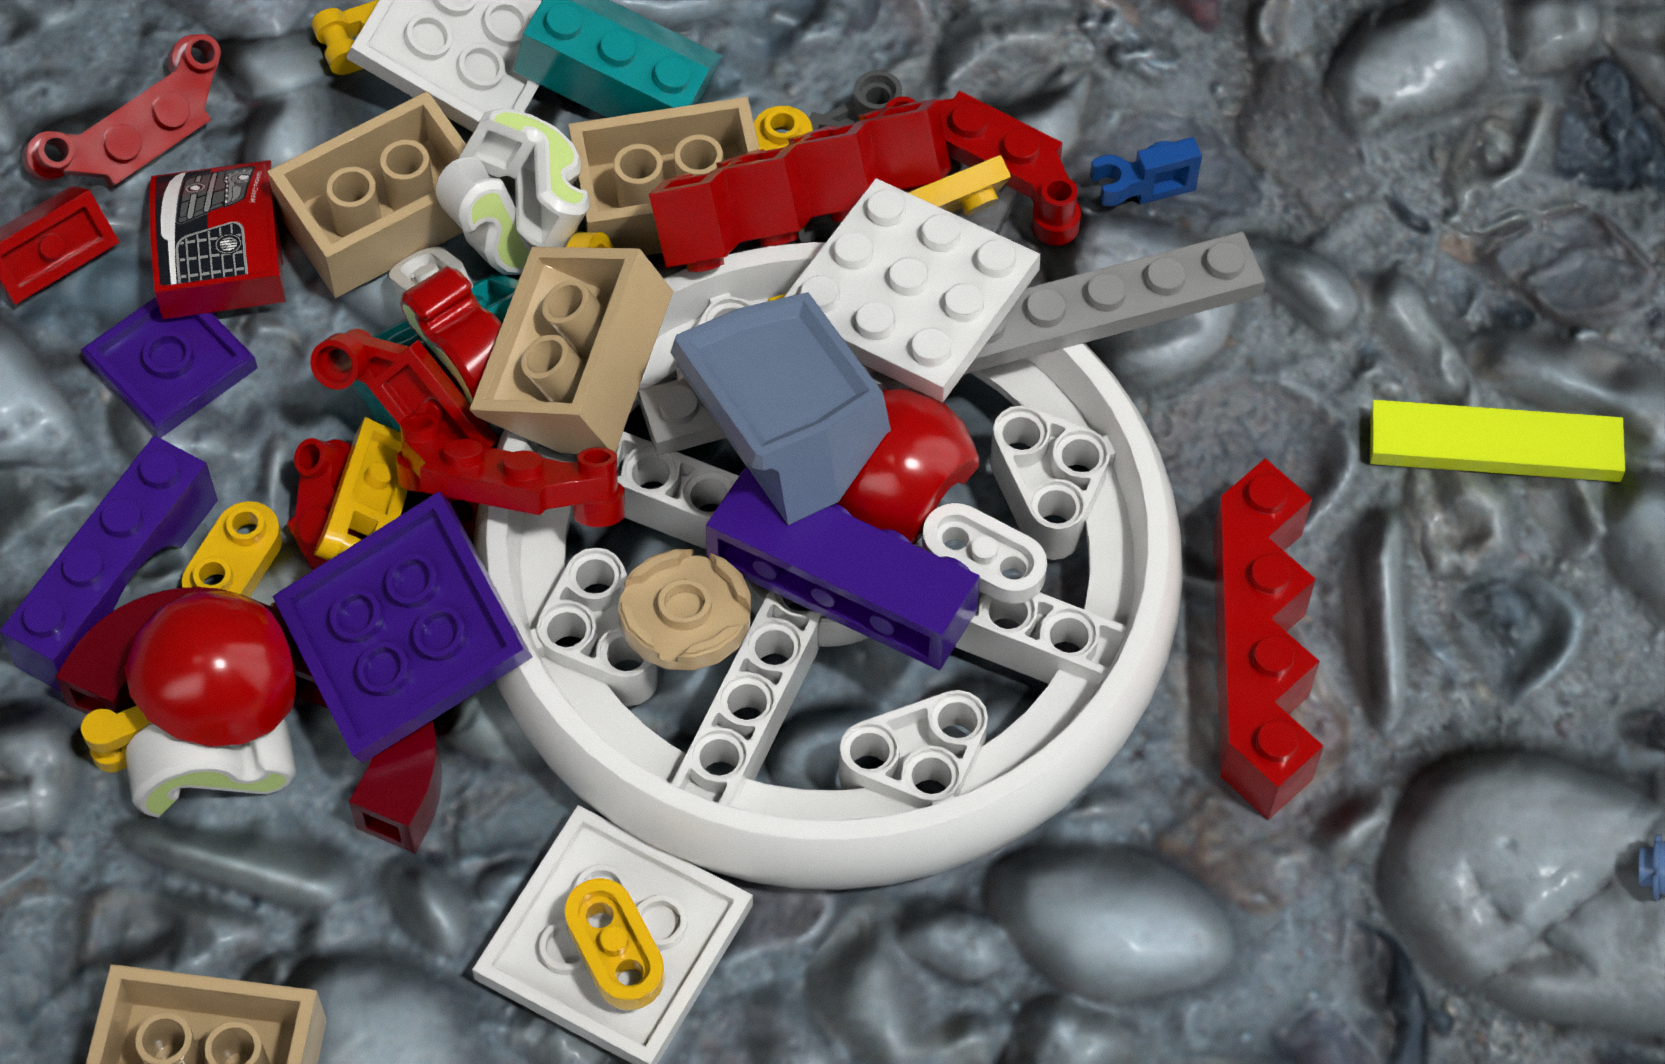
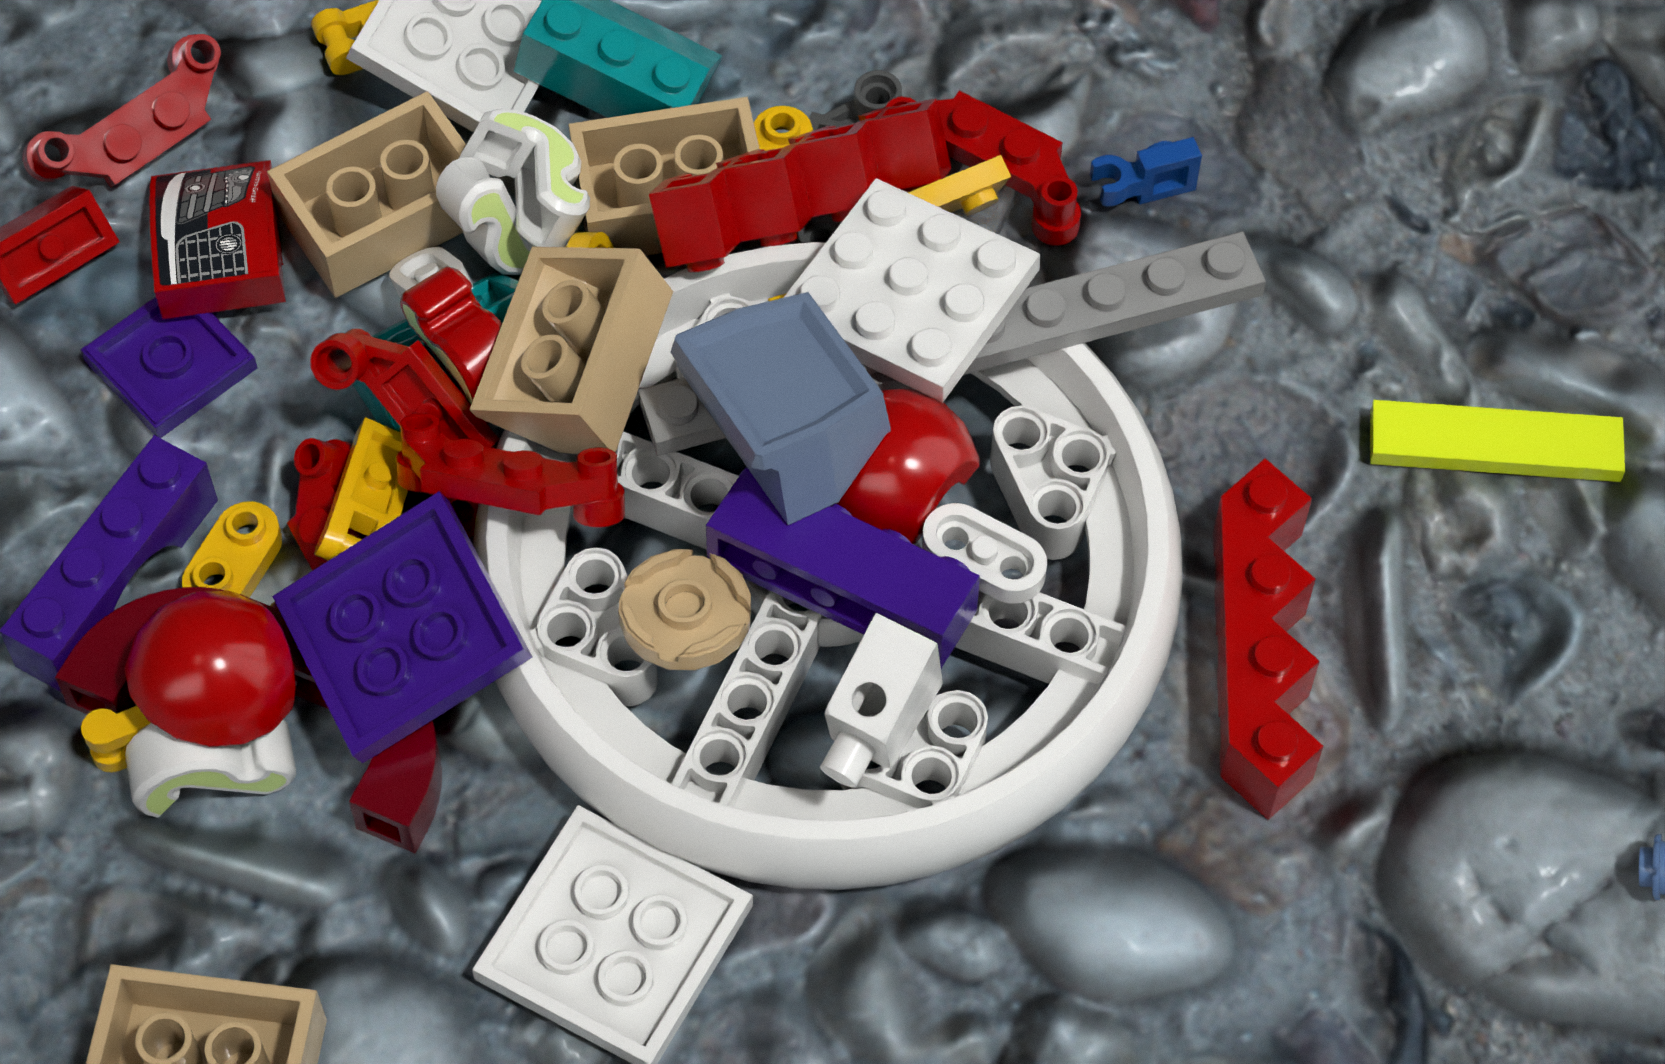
yellow plate [565,878,665,1010] -> none
none -> white torso [820,613,943,788]

